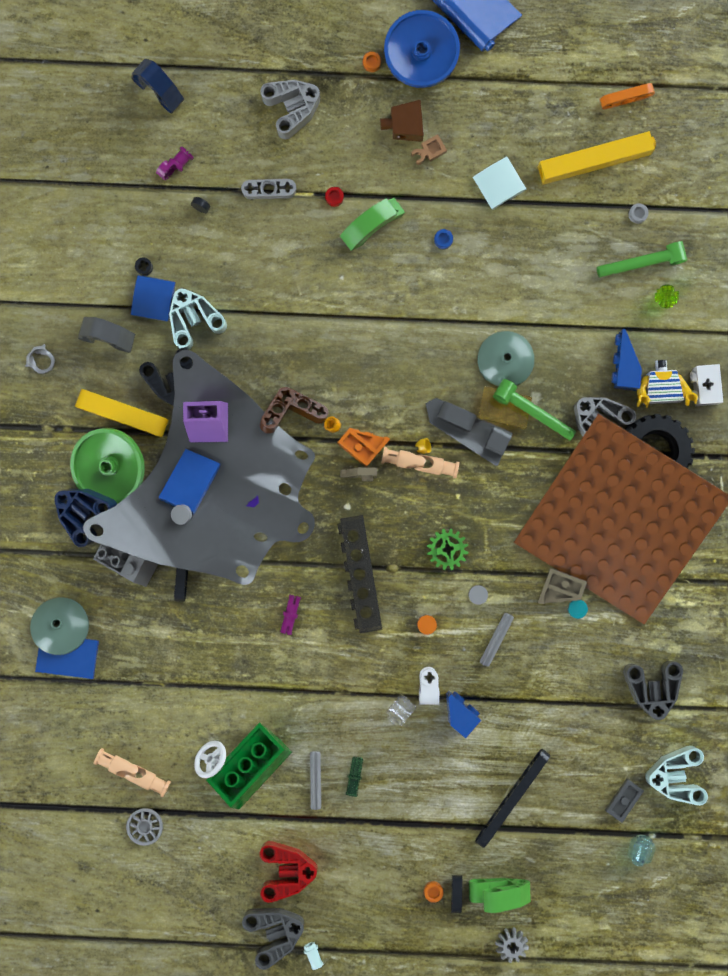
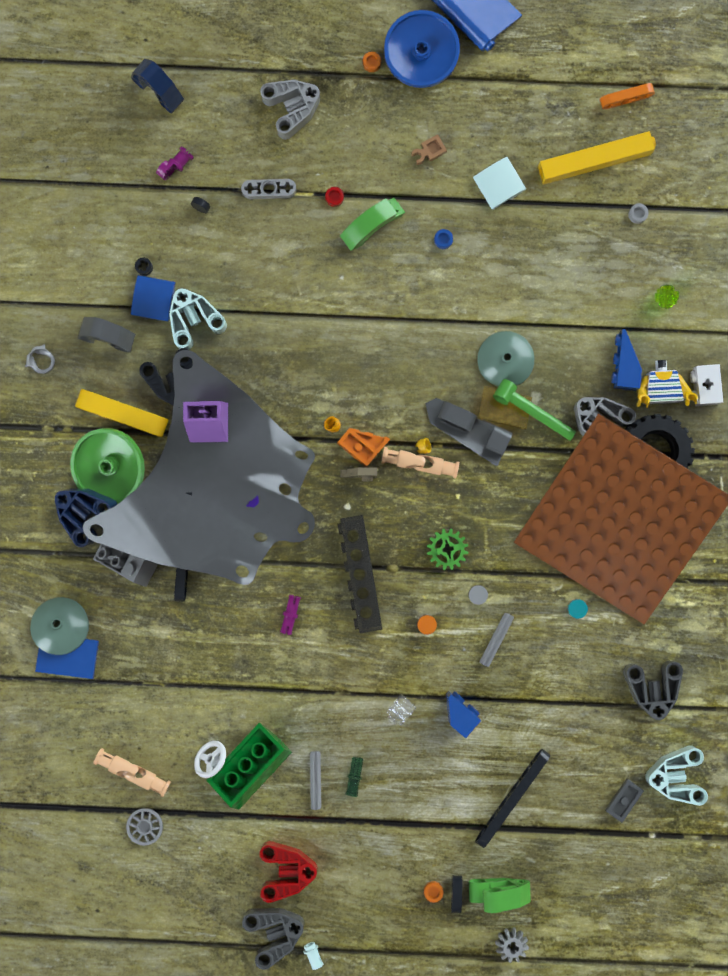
blue tile [159,449,220,515] -> none
light grey tile [171,504,192,525] -> none
reddish brown beam [260,387,329,434] -> none
reddish brown torso [380,100,424,142] -> none
white piece [419,667,439,705] -> none
dark tan wing [538,568,588,604] -> none
bright green piece [597,241,687,278] -> none
clear light blue head [627,835,656,866] -> none

